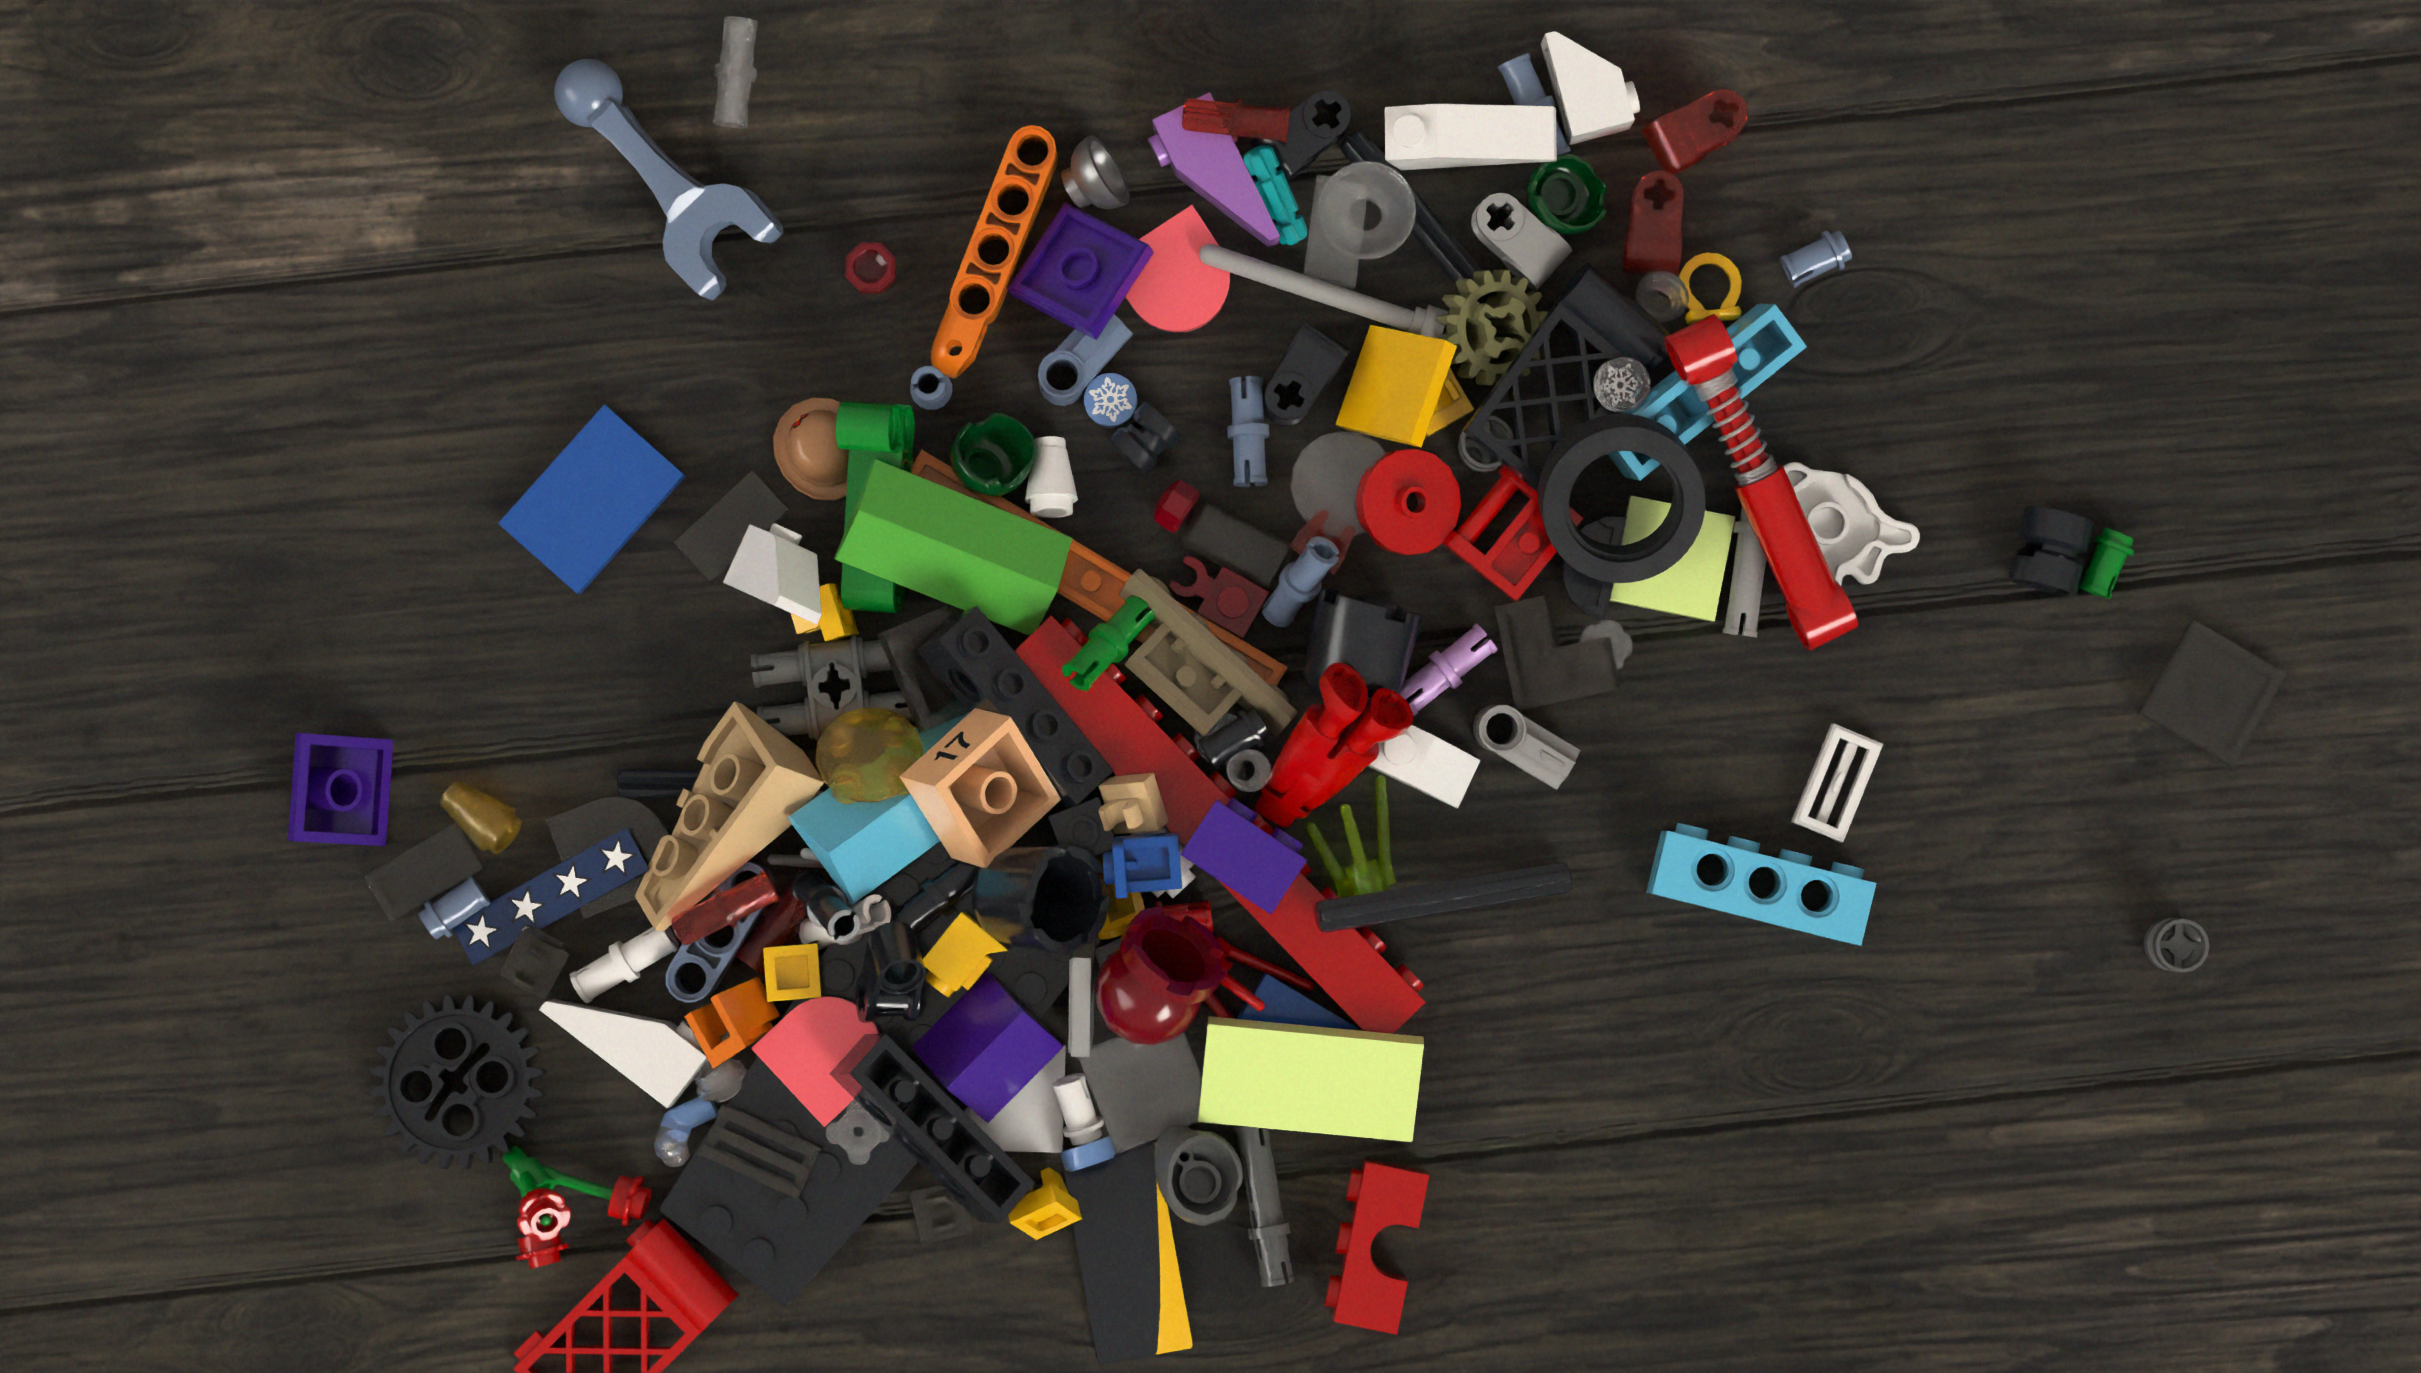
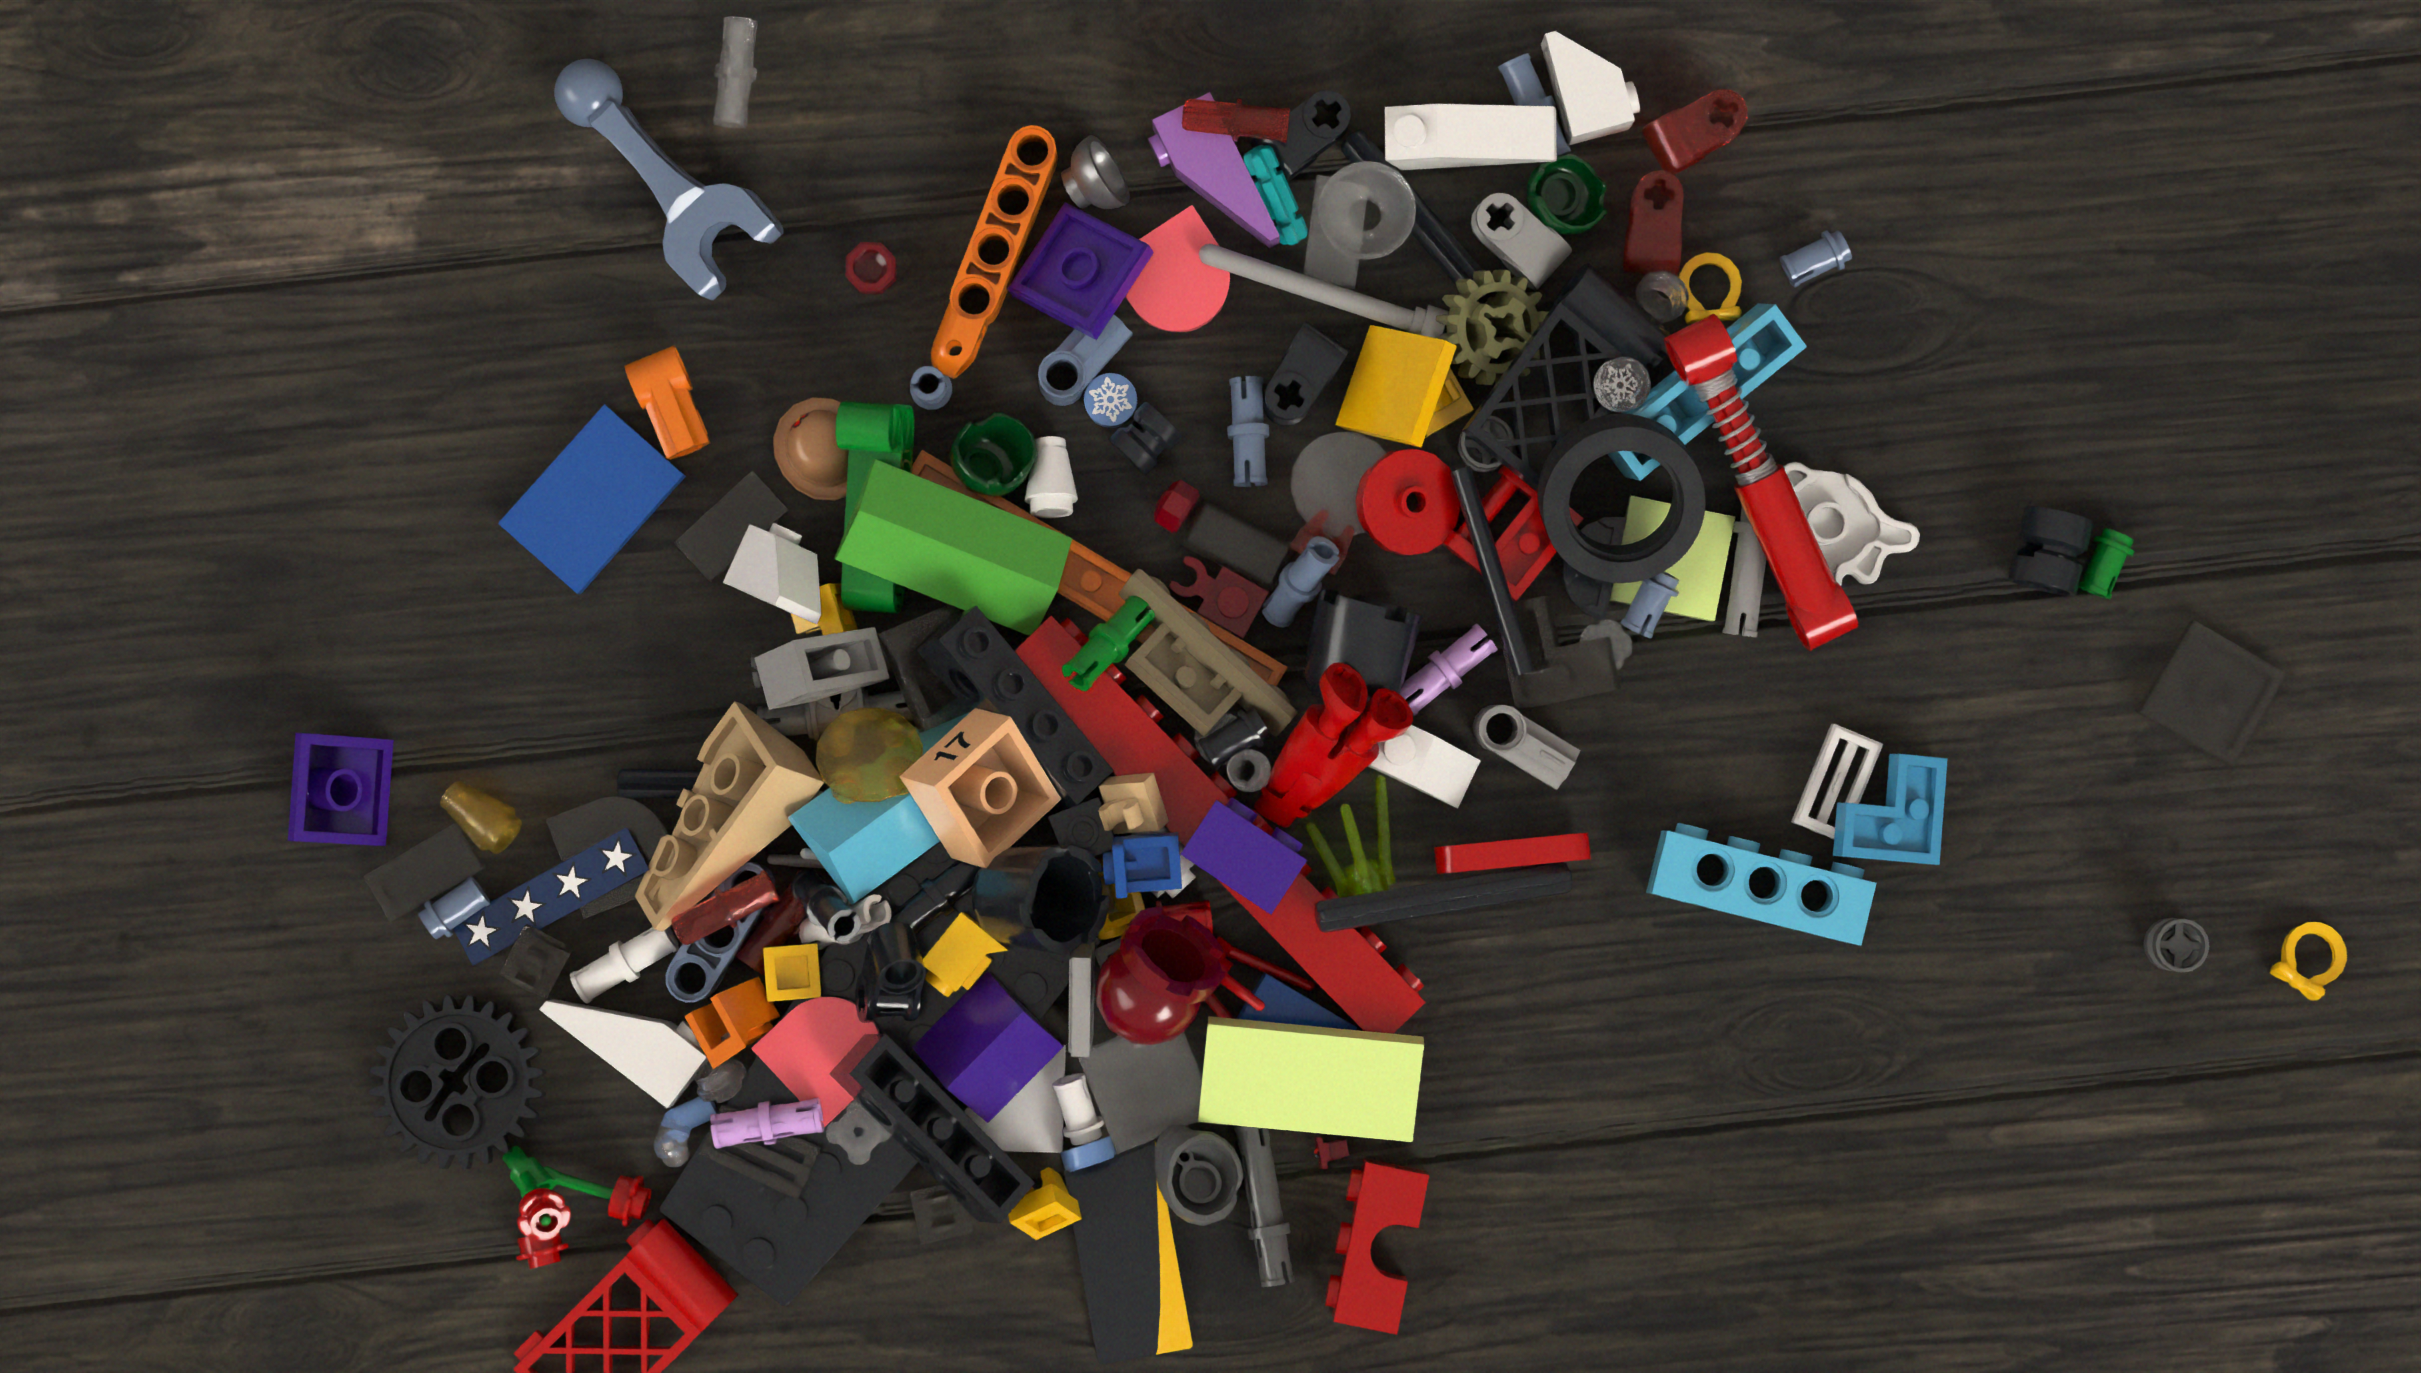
none -> orange piece [624,345,711,460]
none -> lavender pin [710,1097,824,1149]
none -> light grey slope [754,627,889,710]
none -> dark red piece [1314,1136,1349,1169]
none -> red beam [1434,832,1591,874]
none -> black bar [1450,466,1534,677]
none -> sand blue pin [1620,571,1679,638]
none -> dark azure plate [1833,754,1948,865]
none -> yellow piece [2270,922,2347,1001]

